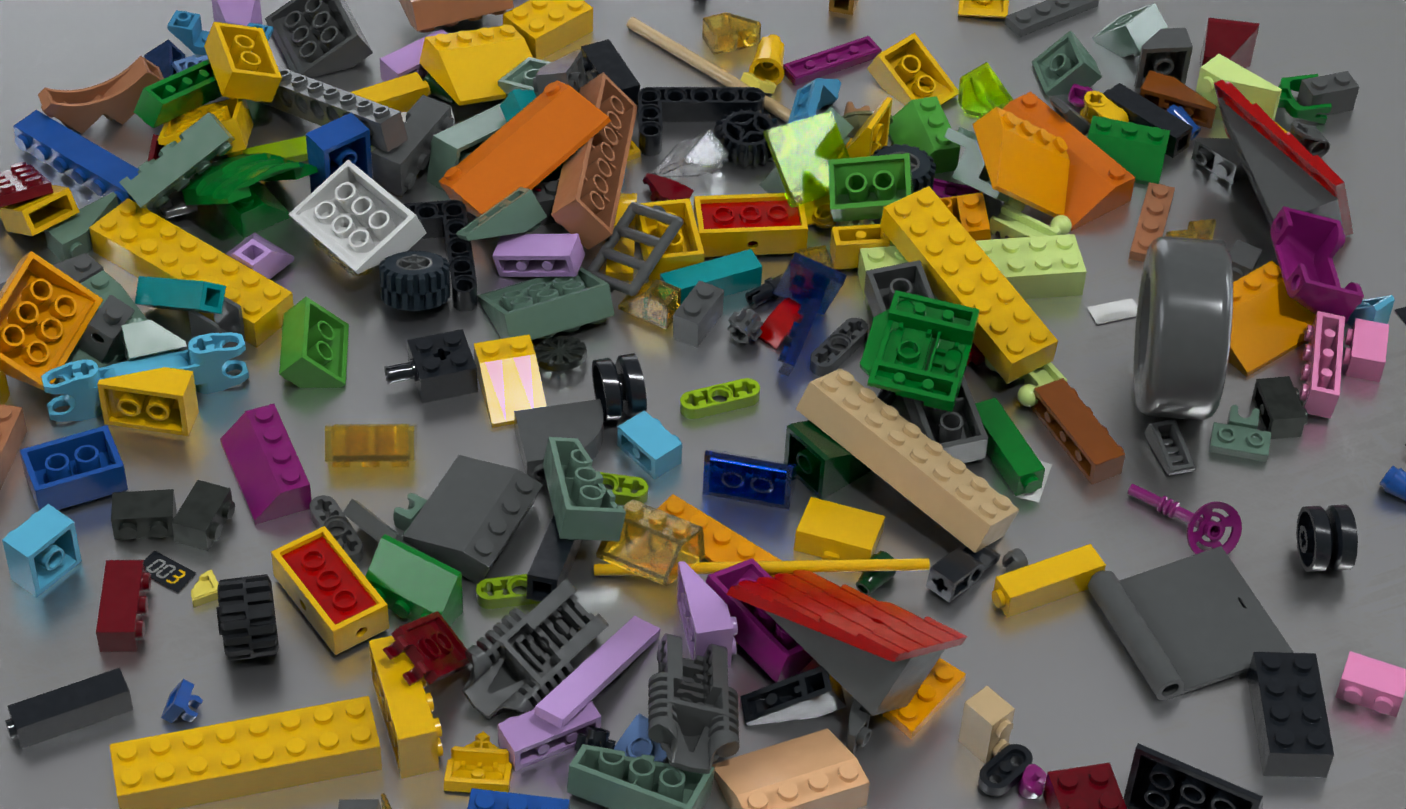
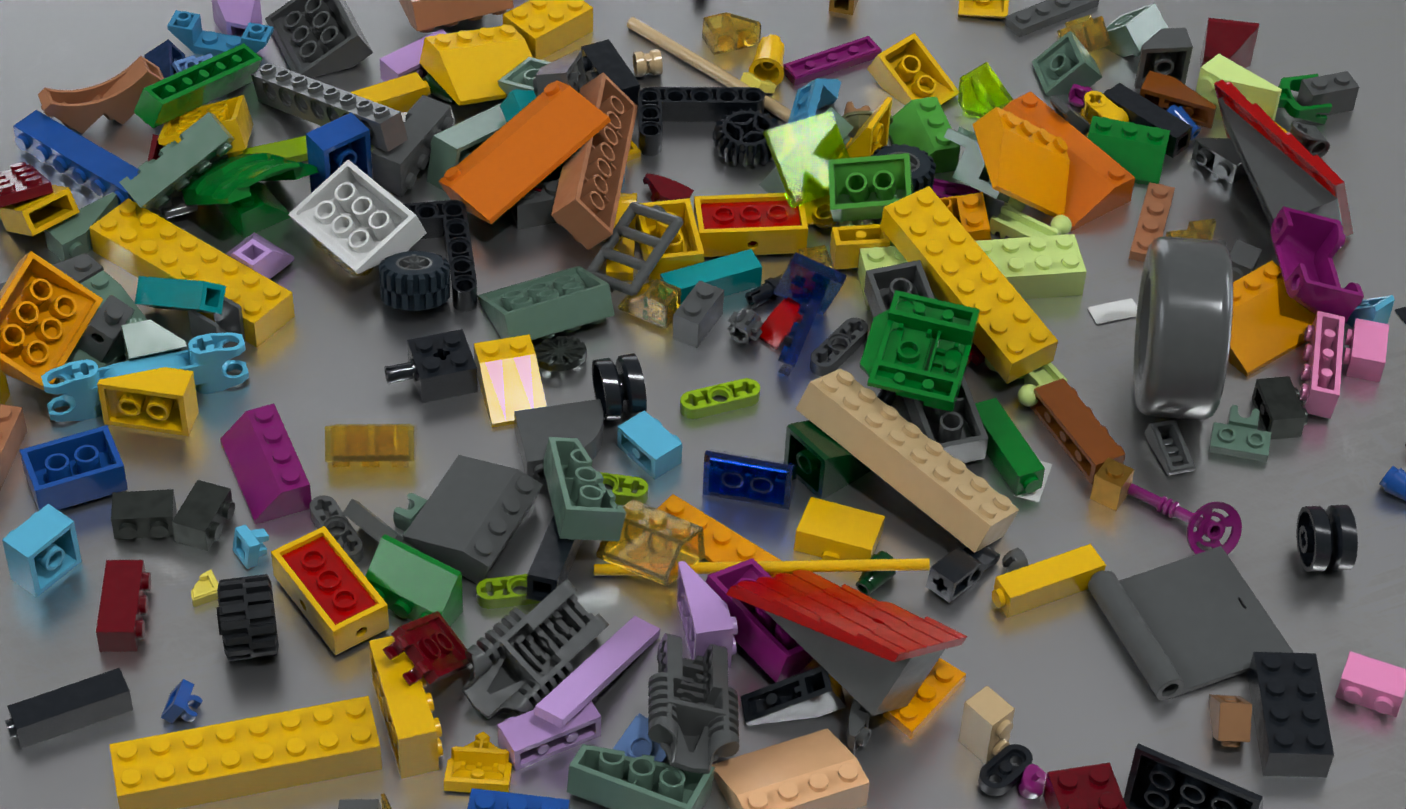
black sticker [144,551,196,592] -> none
yellow brick [204,22,282,103] -> none
bright green slope [279,297,349,388] -> none
sand green slope [456,187,547,241] -> none
lavender brick [492,234,585,277] -> none
black gear [574,726,616,751] -> none
clear slope [651,129,728,178] -> none
none -> medium azure tile [232,525,269,569]
none -> tan wheel [633,49,663,77]
none -> clear yellow slope [1057,14,1112,52]
none -> pearl gold brick [1090,457,1135,511]
none -> medium nougat slope [1209,694,1252,747]

